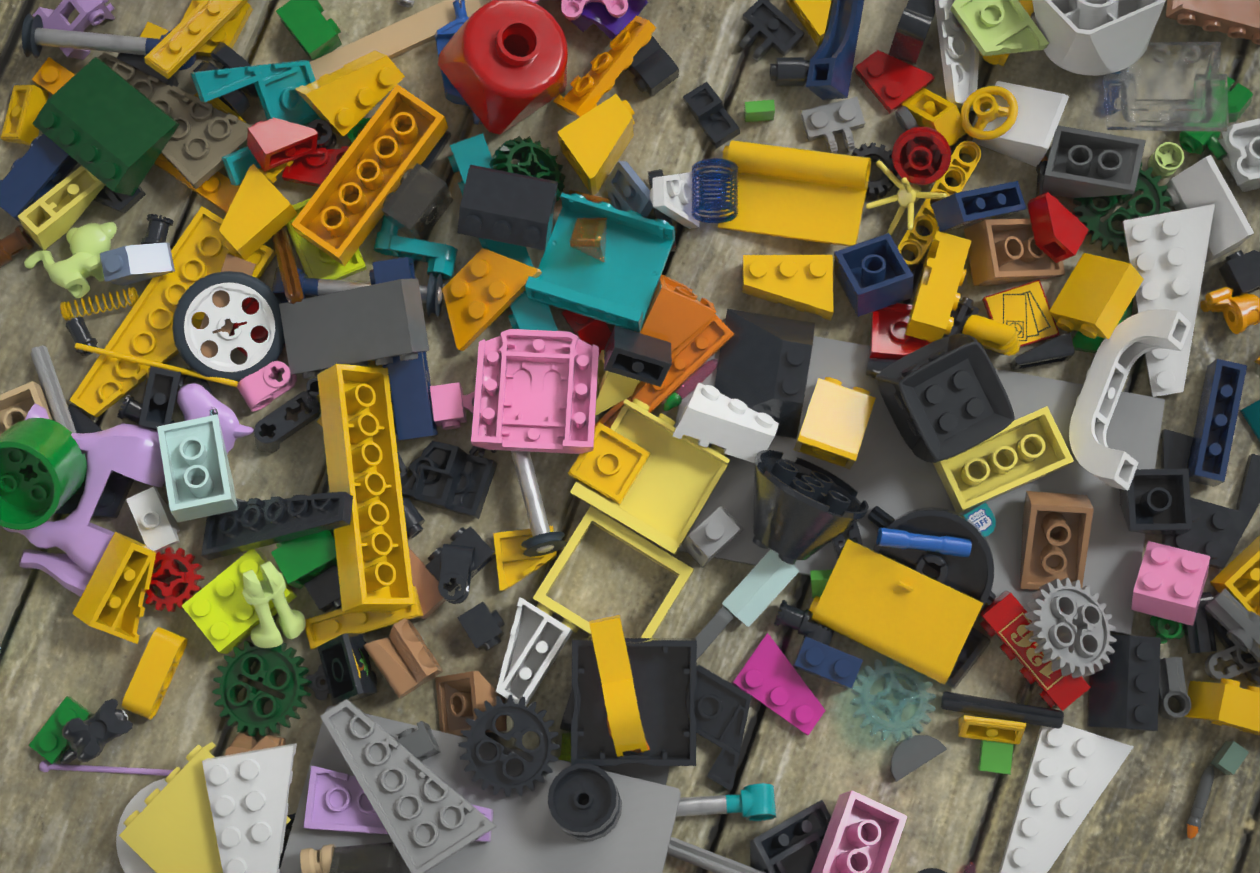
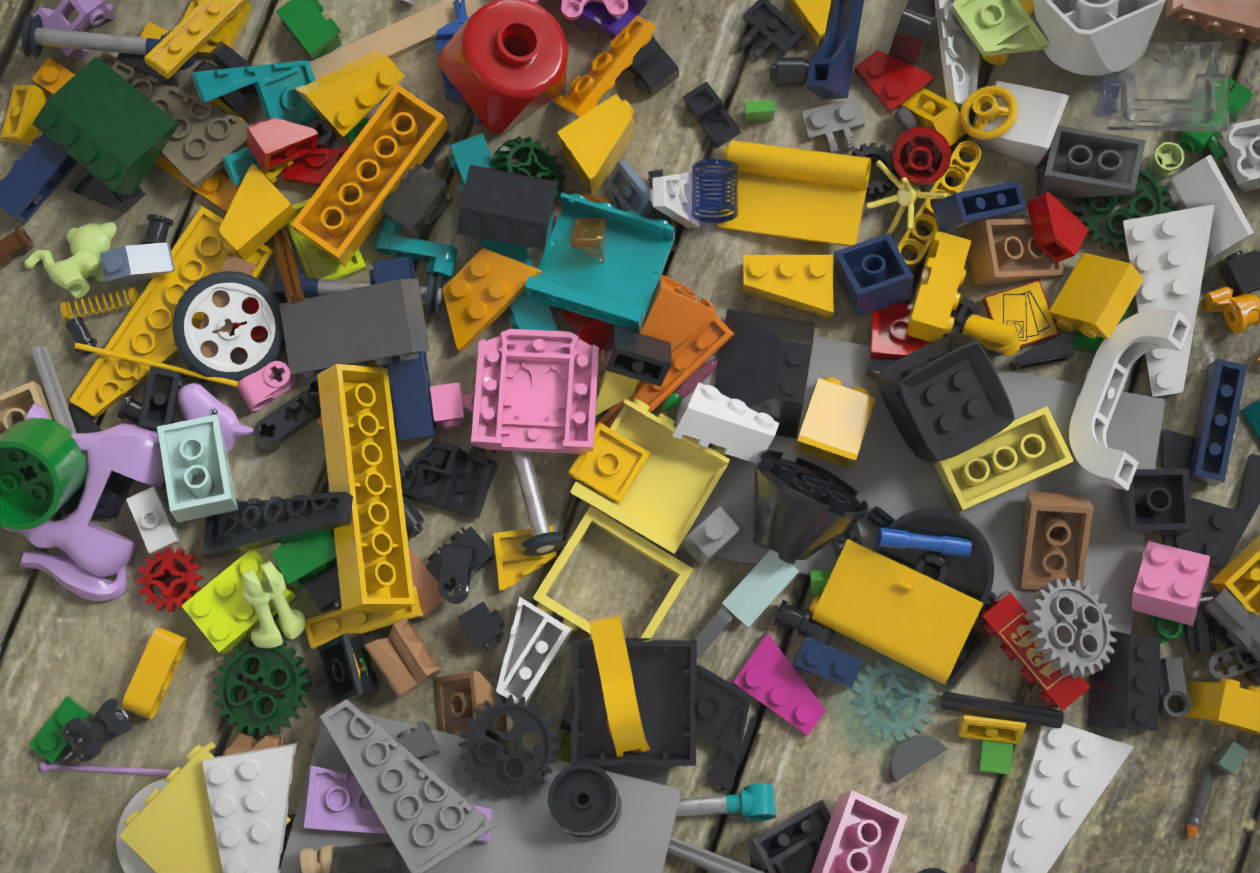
light yellow slope [18,165,105,250] -> none
yellow wedge [72,532,156,644] -> none
tile [963,502,996,537] -> none

